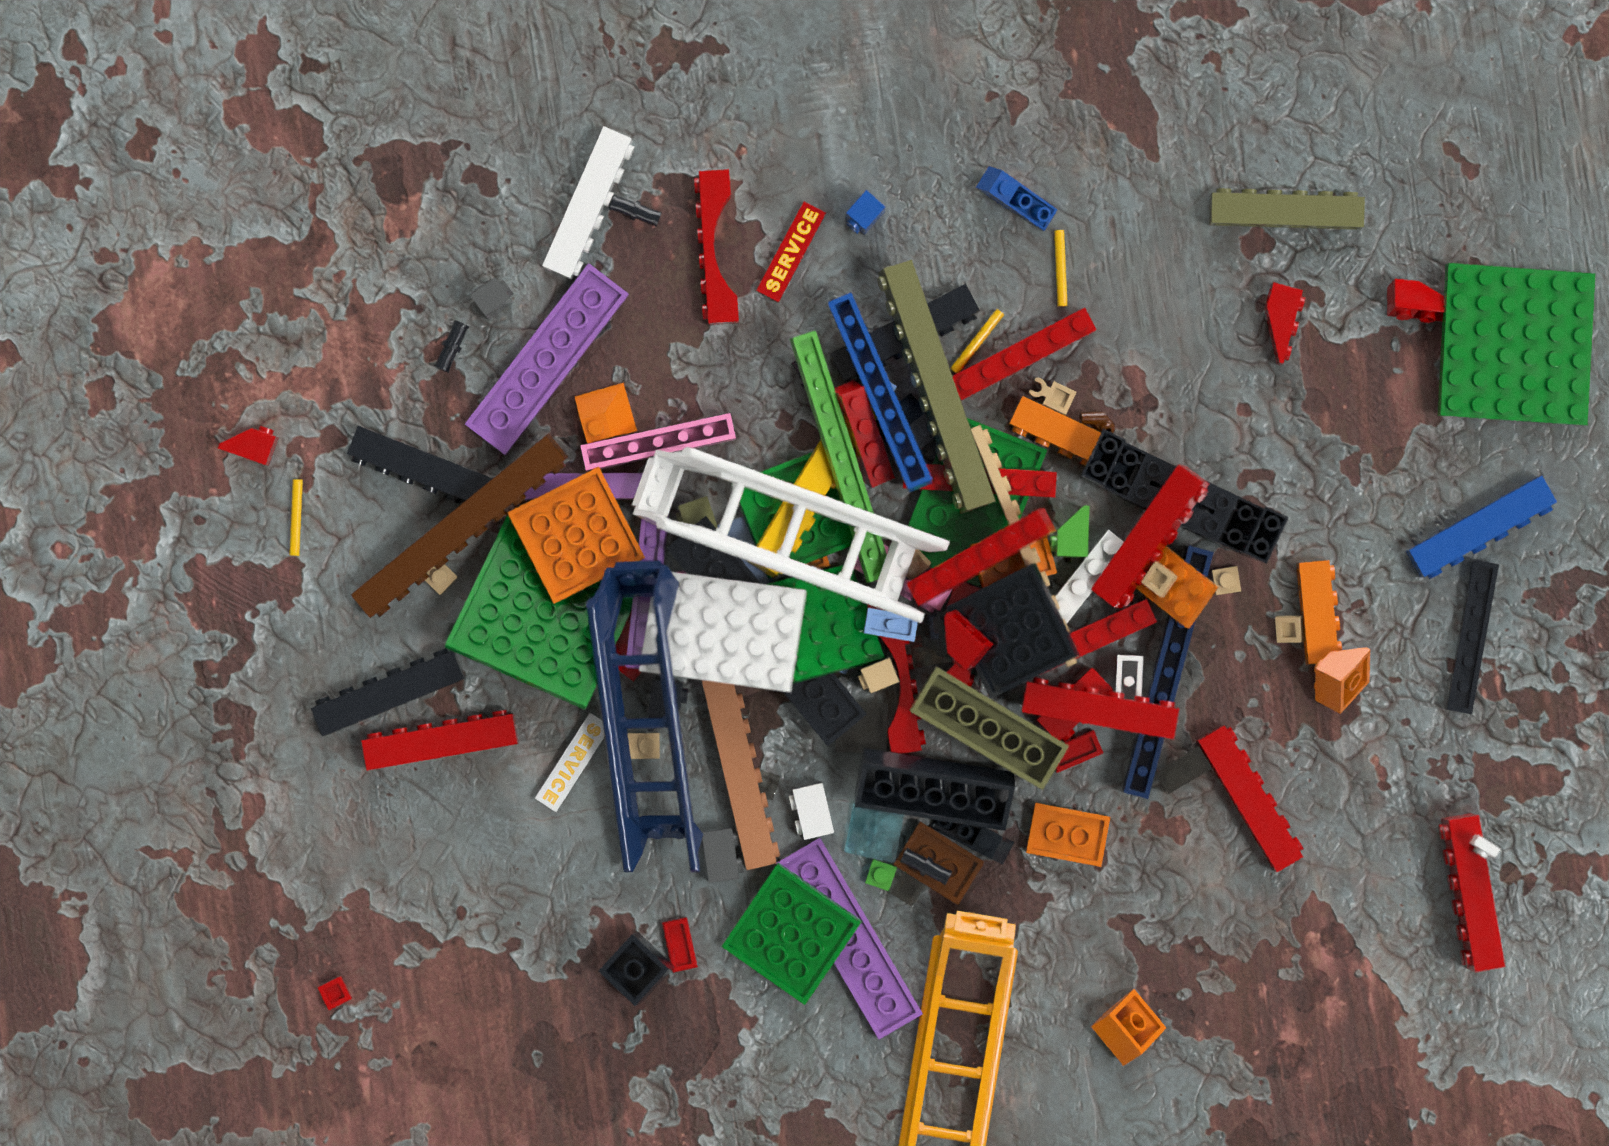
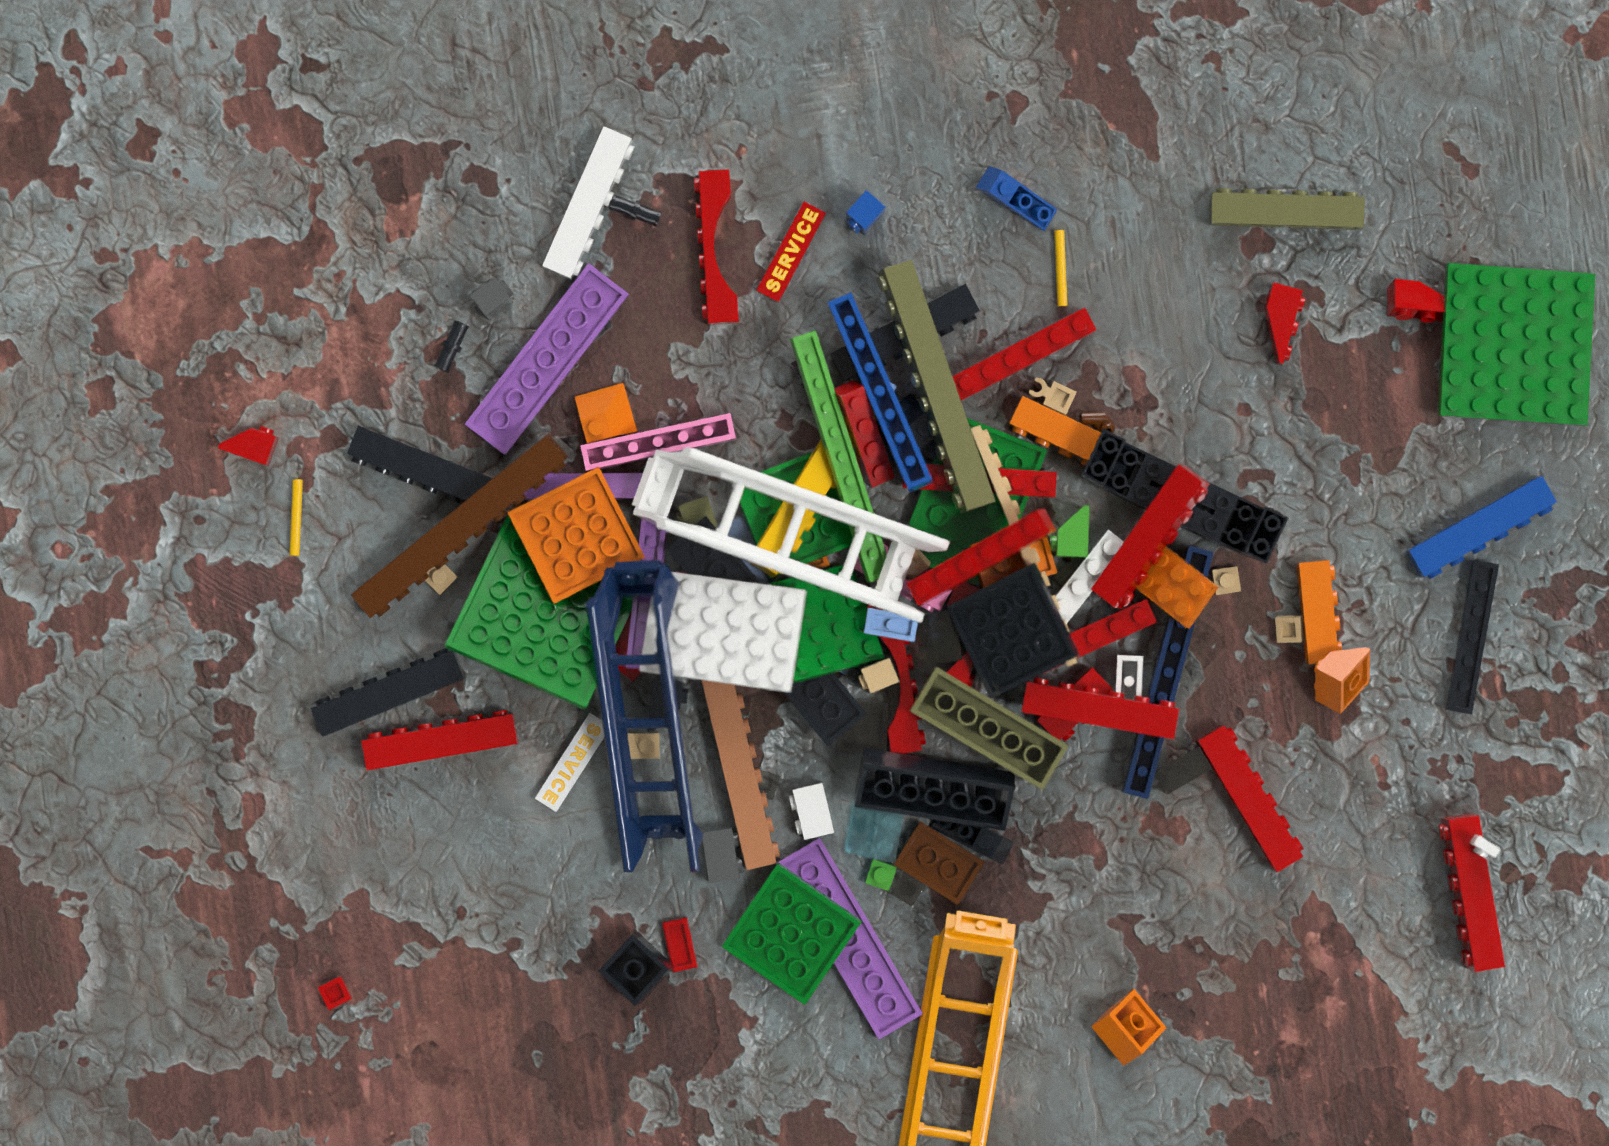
black pin [900,848,952,885] -> none
red slope [944,610,993,670] -> none
yellow bar [950,309,1004,374] -> none
orange plate [1026,803,1110,867] -> none
red tile [1055,730,1104,773] -> none
tan plate [1141,561,1178,598] -> none

